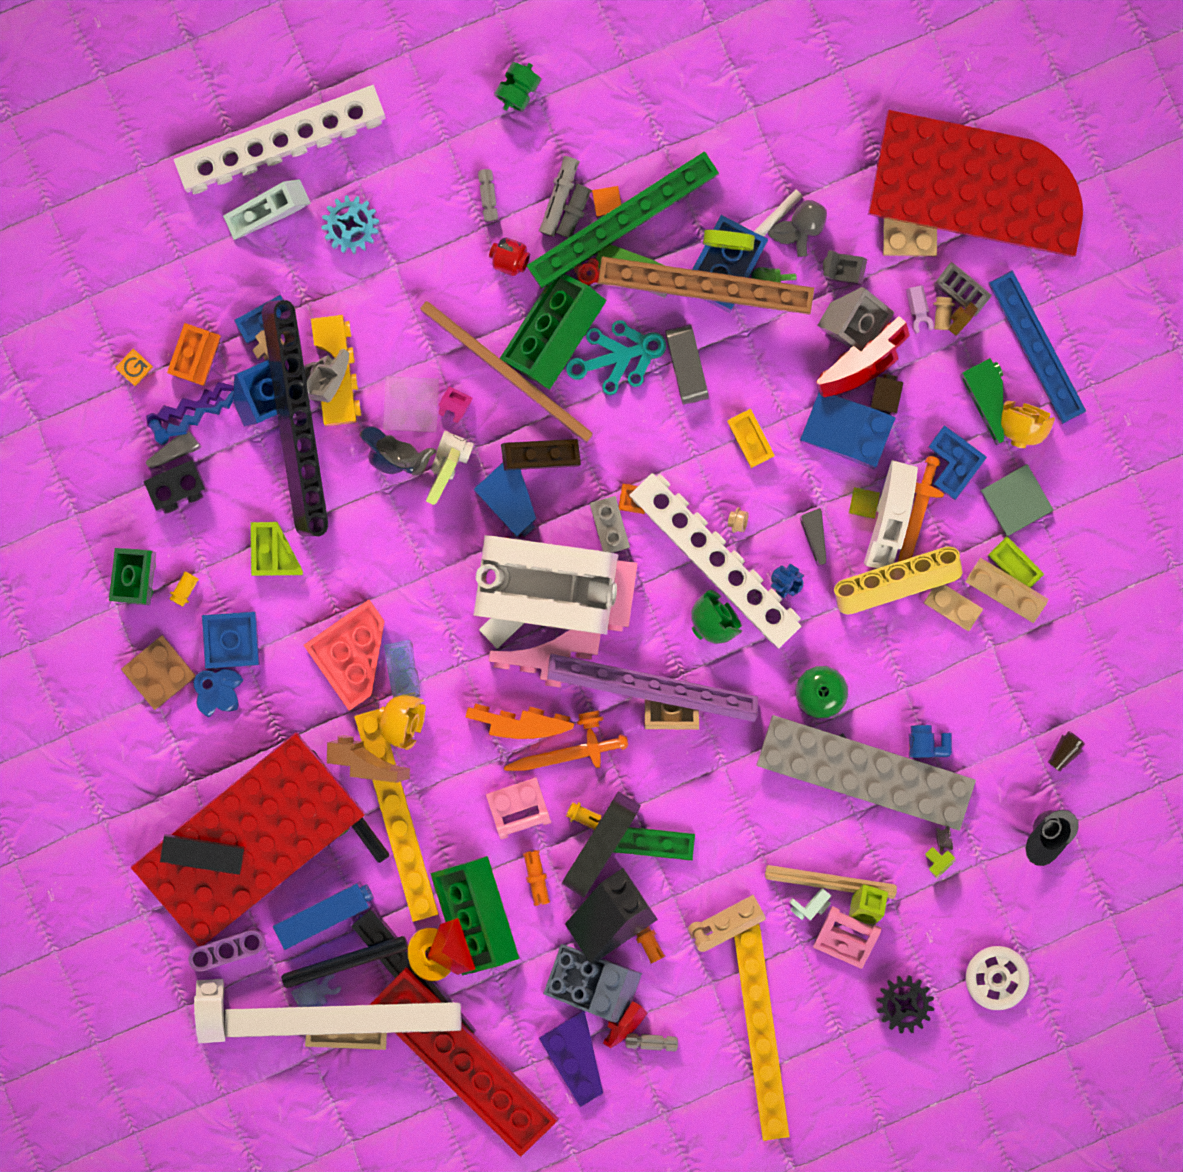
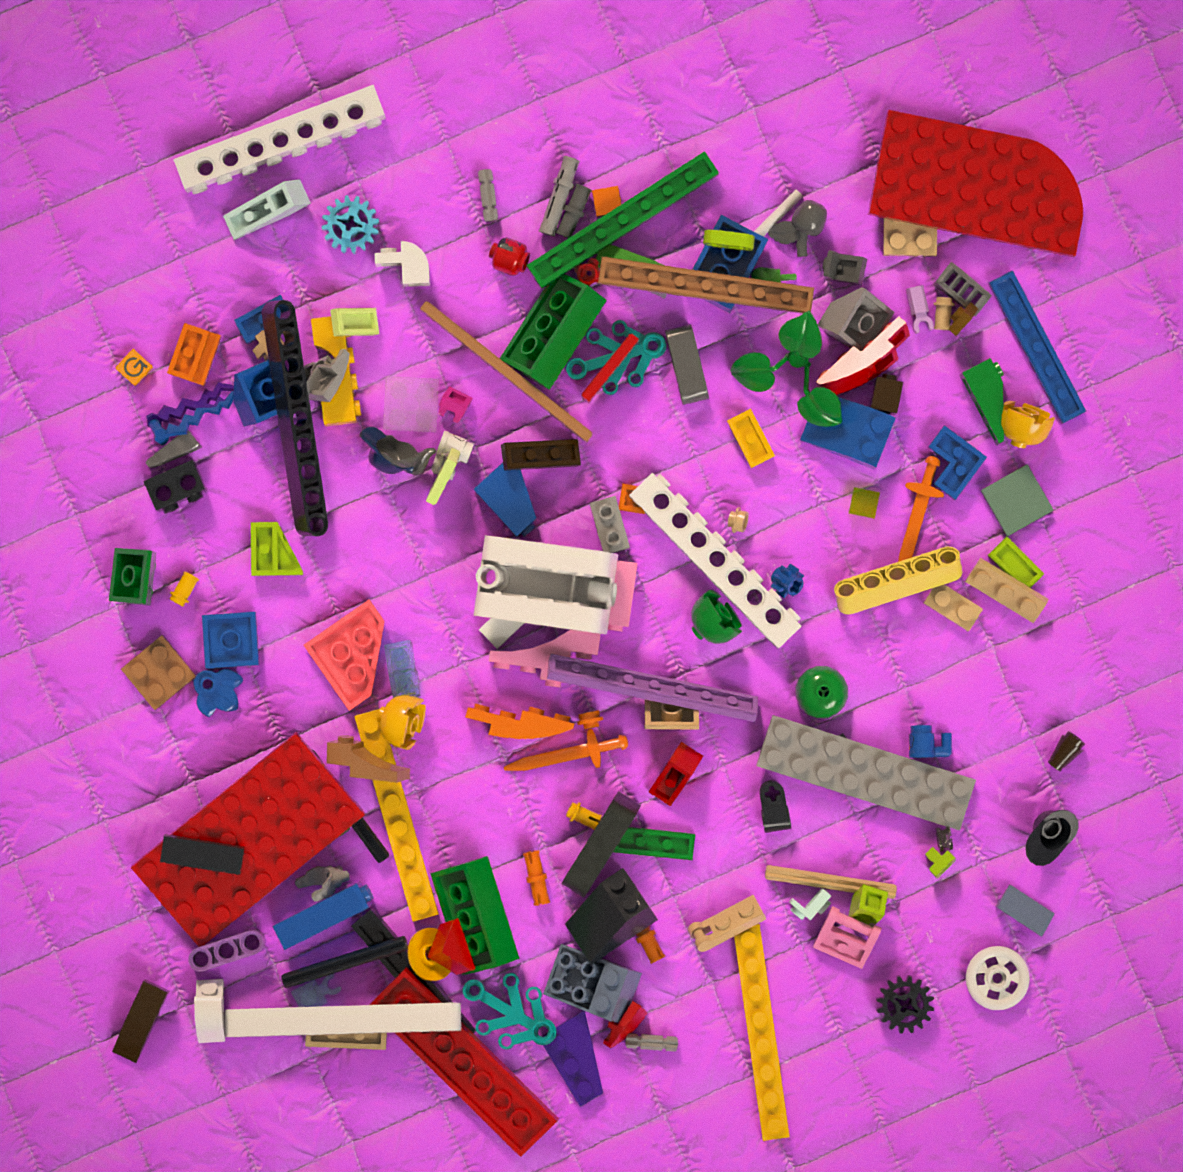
bright pink plate [486,777,551,840] -> none
green wheel [494,62,542,112] -> none
dark grey slope [799,508,826,566] -> none
white slope [864,460,918,569] -> none
none -> dark brown slope [112,980,170,1063]
none -> light grey helmet [295,866,350,901]
none -> yellowish green tile [330,308,379,336]
none -> white brick [375,241,430,287]
none -> teal plant [463,973,557,1049]
none -> red tile [581,334,639,404]
none -> red slope [648,742,703,806]
none -> green plant [730,311,843,427]
none -> black piece [759,780,791,833]
none -> sand blue slope [995,884,1054,937]

